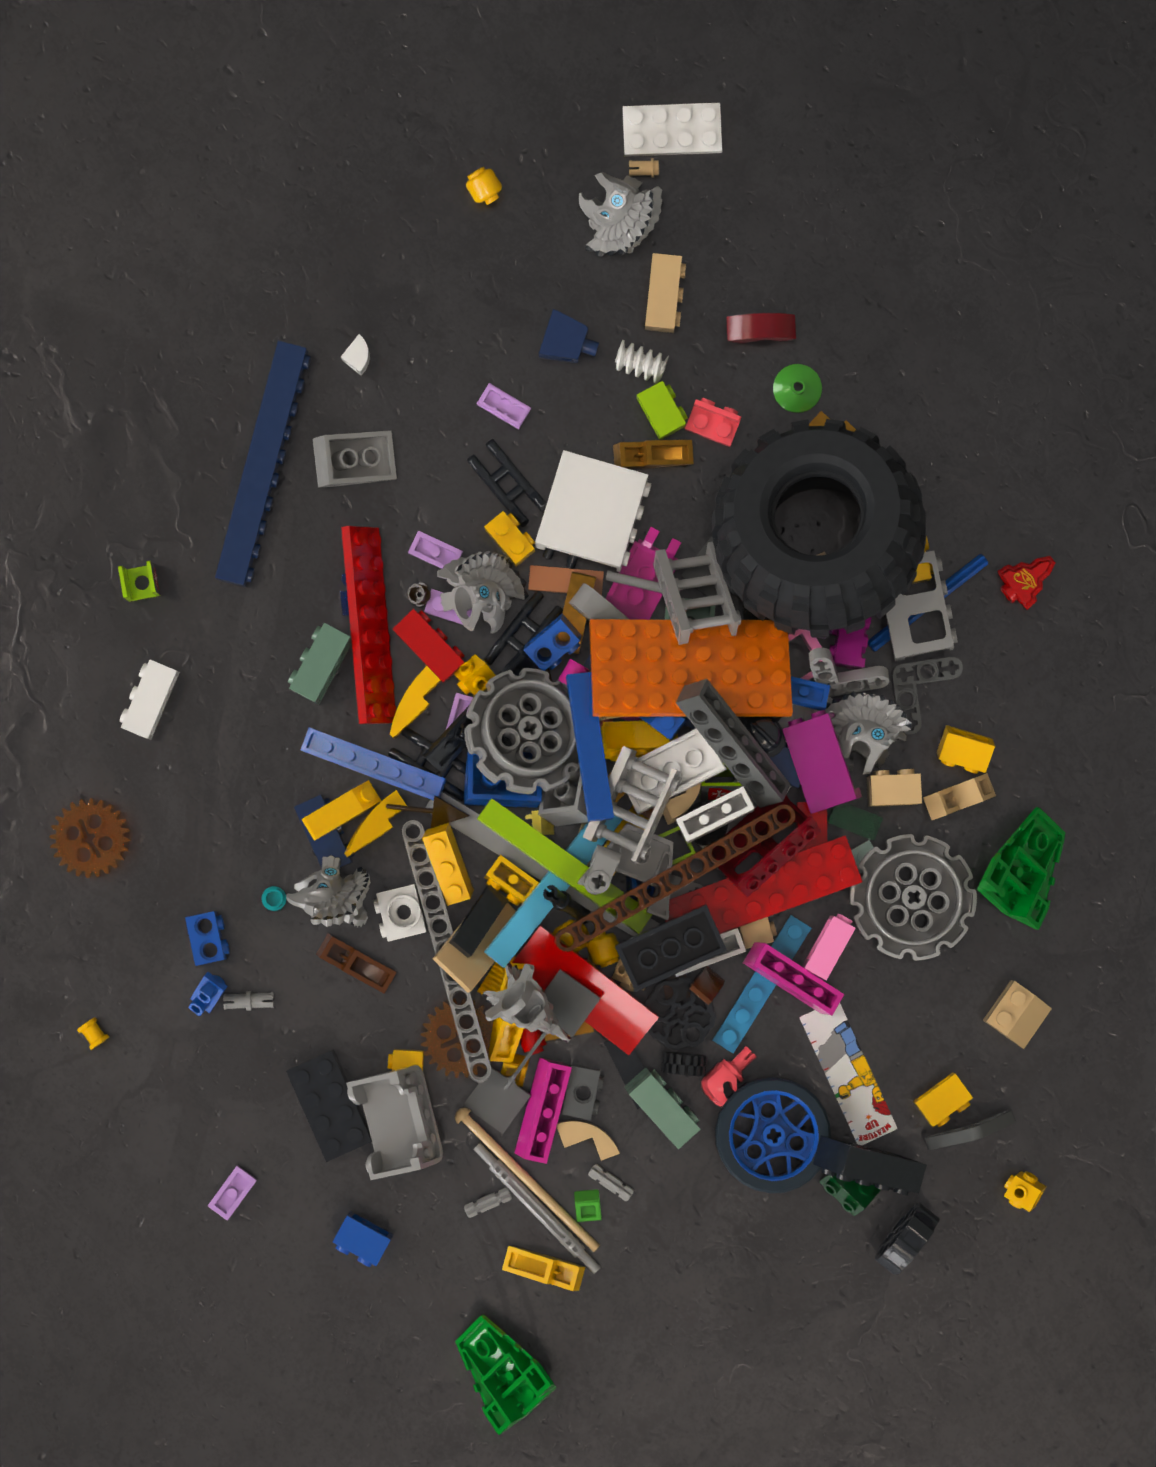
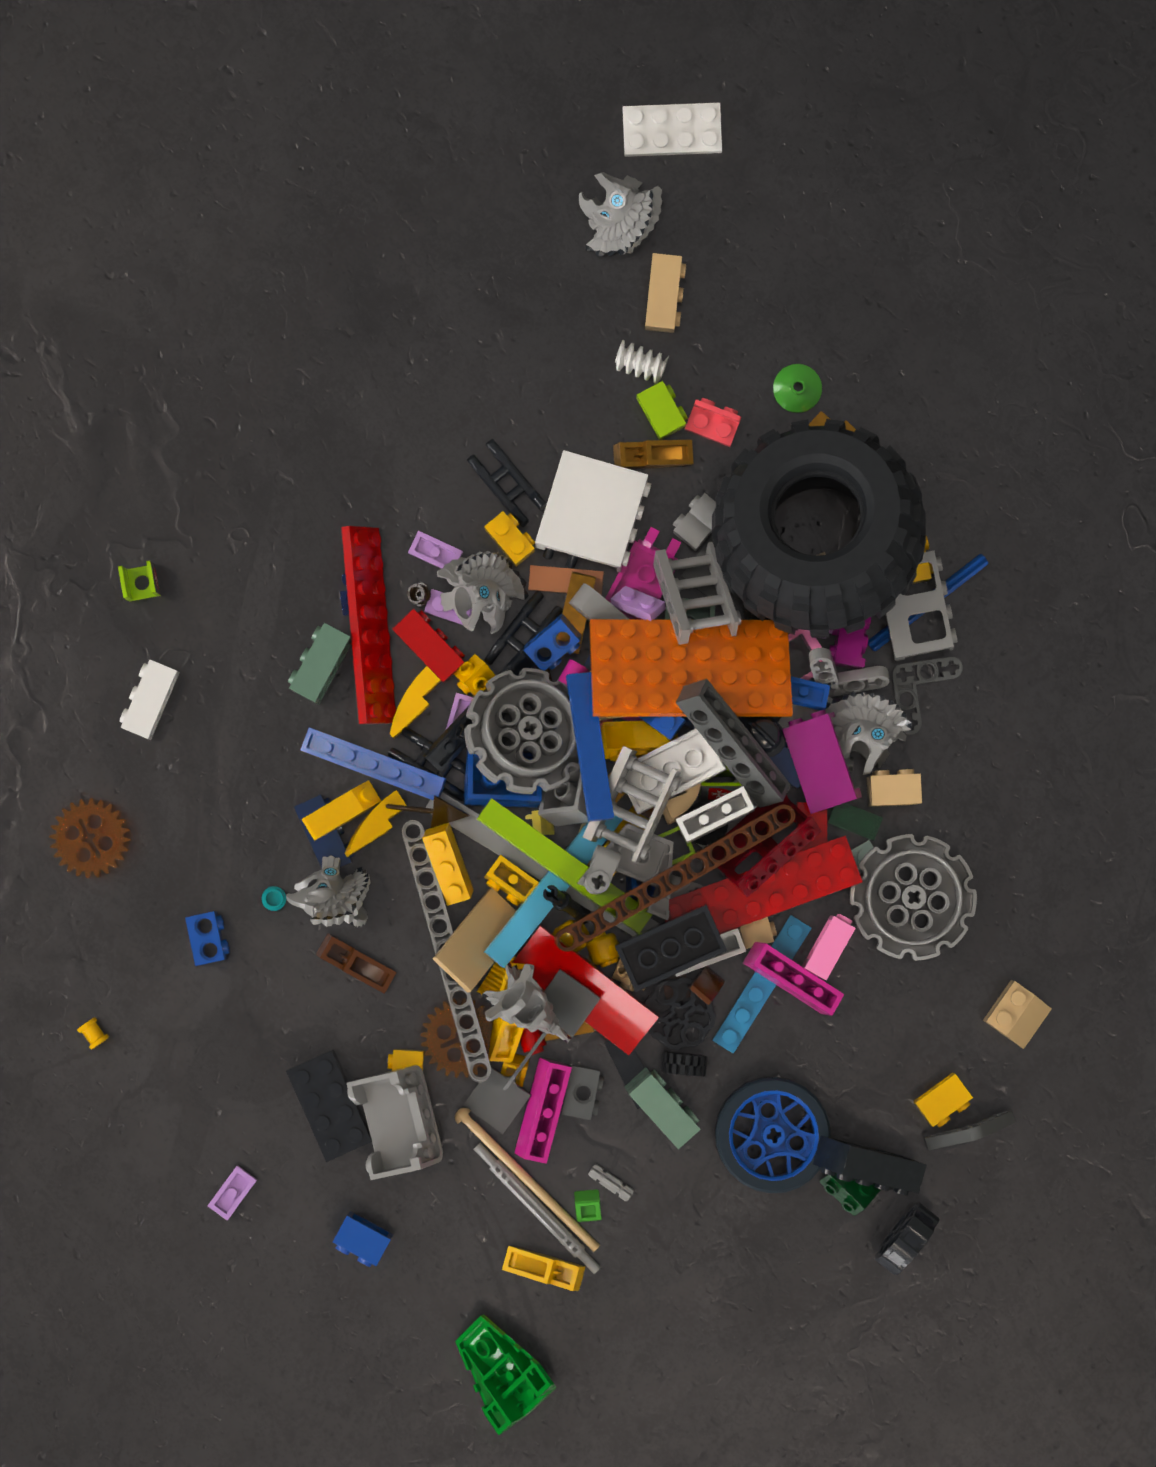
blue hips [188,972,228,1016] -> none
dark blue brick [215,341,311,587] -> none
light grey pin [223,991,274,1011] -> none
light grey slope [313,431,397,488] -> none
white brick [341,334,370,376] -> none
white brick [373,884,427,942] -> none
black tile [449,885,508,958] -> none
light grey axle [464,1187,512,1218] -> none
yellow head [466,166,502,205] -> none
lavender plate [477,383,531,430] -> none
dark blue torso [539,309,599,363] -> none
tan brick [557,1120,620,1161] -> none
light grey bar [606,571,662,593] -> none
tan pin [629,158,659,178] -> none
coral piece [701,1046,757,1107] -> none
dark red brick [726,313,796,343] -> none
sticker [800,1003,897,1145] -> none
tan brick [923,773,996,820] -> none
yellow brick [937,725,995,774] -> none
green wedge [977,807,1066,930] -> none
red rock [997,556,1056,610] -> none
yellow brick [1004,1171,1047,1212] -> none
none -> lavender plate [611,586,665,621]
none -> light grey brick [673,493,716,551]

